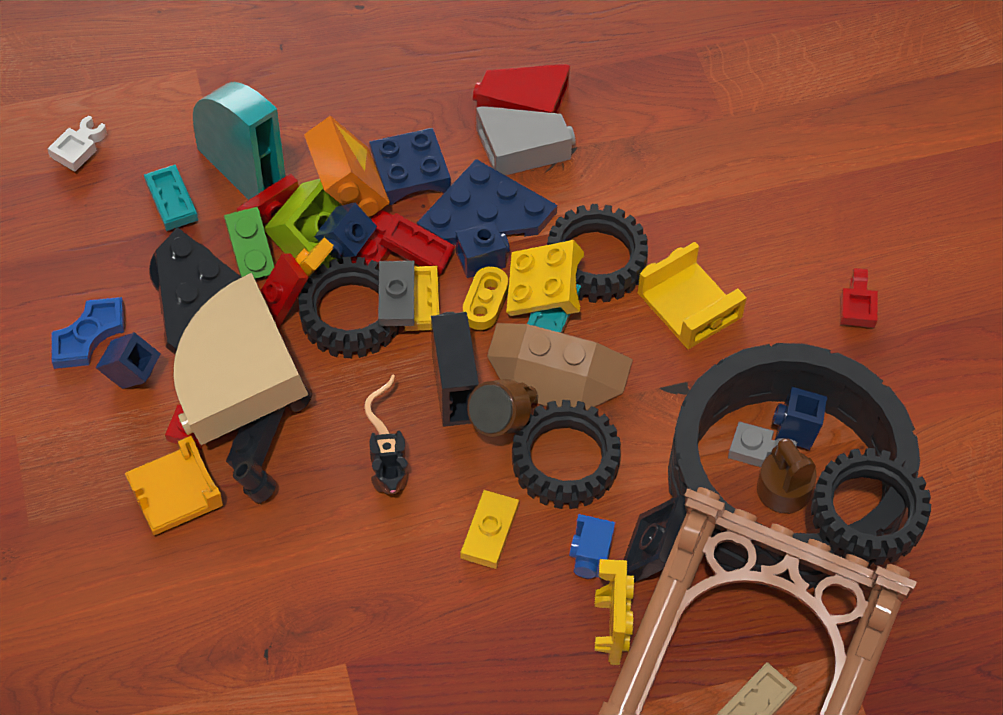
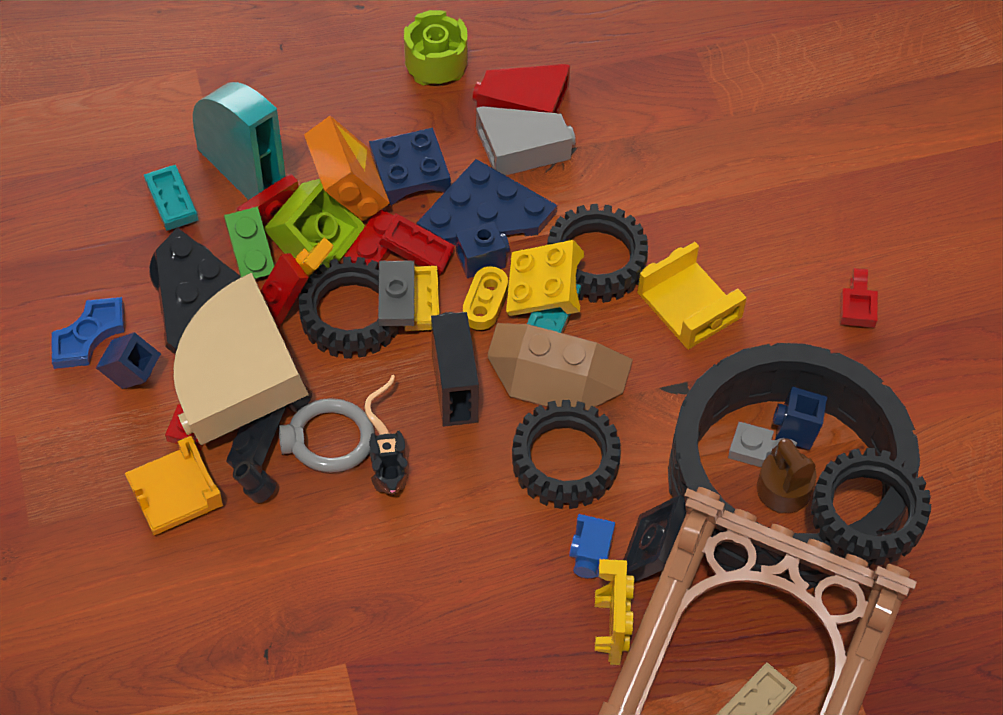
white plate [47,116,107,171] -> none
dark blue brick [314,203,377,260] -> none
yellow plate [461,490,519,569] -> none
piece [467,379,537,437] -> none
none -> light grey piece [279,398,375,472]
none -> lime brick [404,10,467,85]

